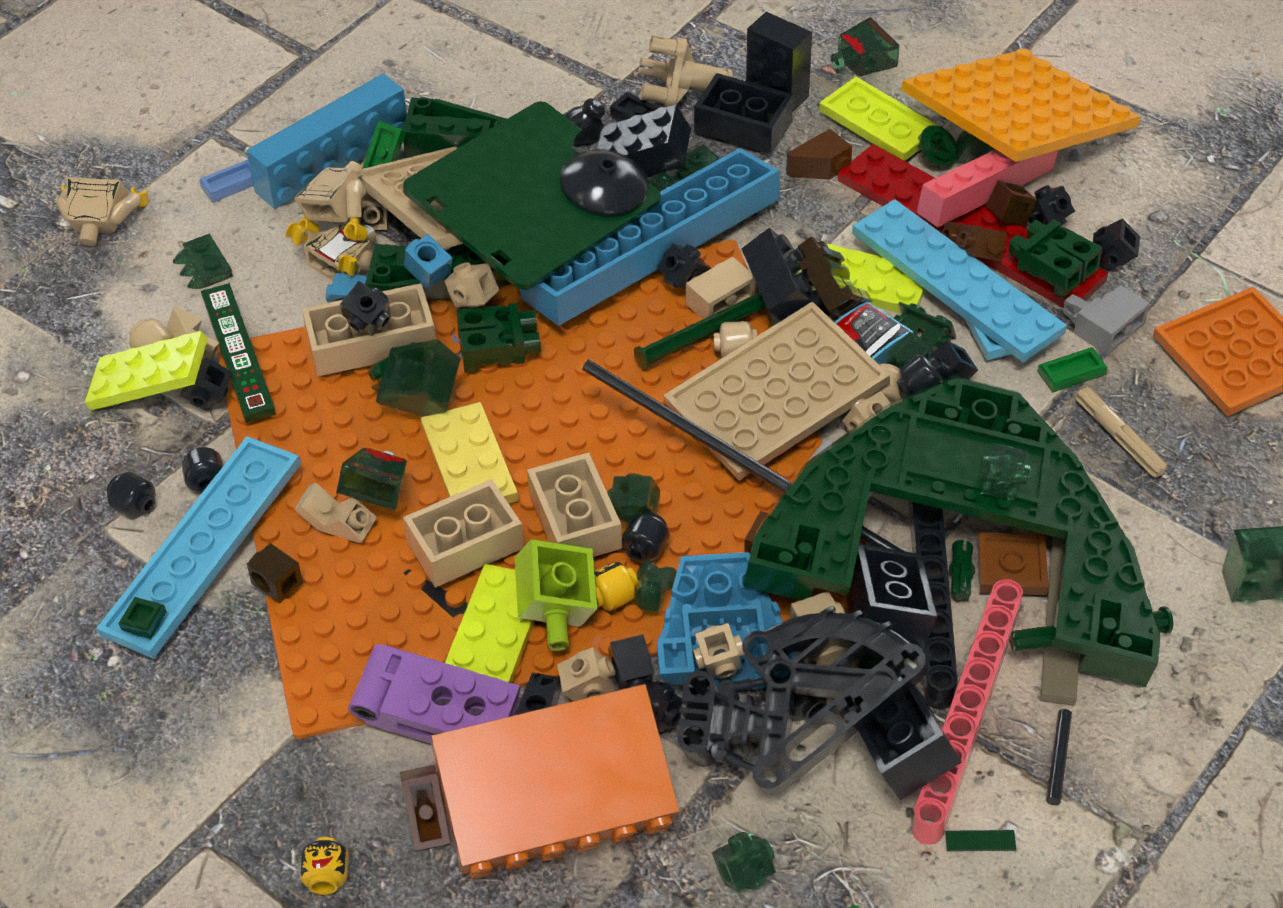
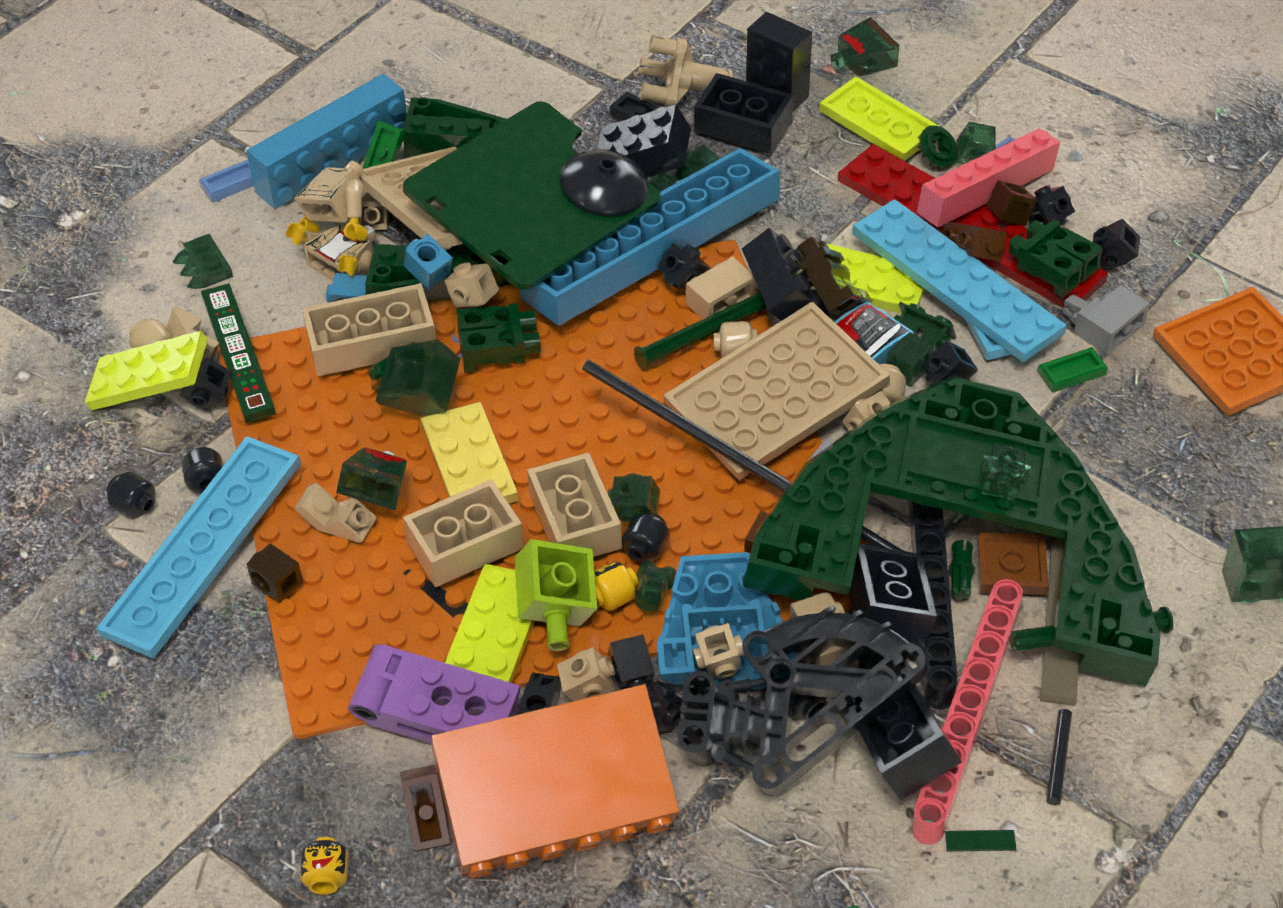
tan torso [56,177,149,246] -> none
dark green tile [118,597,167,638] -> none
black brick [340,281,391,336] -> none
black hair [563,98,605,146] -> none
clear green brick [711,832,776,892] -> none
reddish brown slope [786,129,852,180] -> none
black head [897,354,946,396] -> none
light orange plate [901,49,1140,162] -> none
tan axle [1076,387,1167,478] -> none

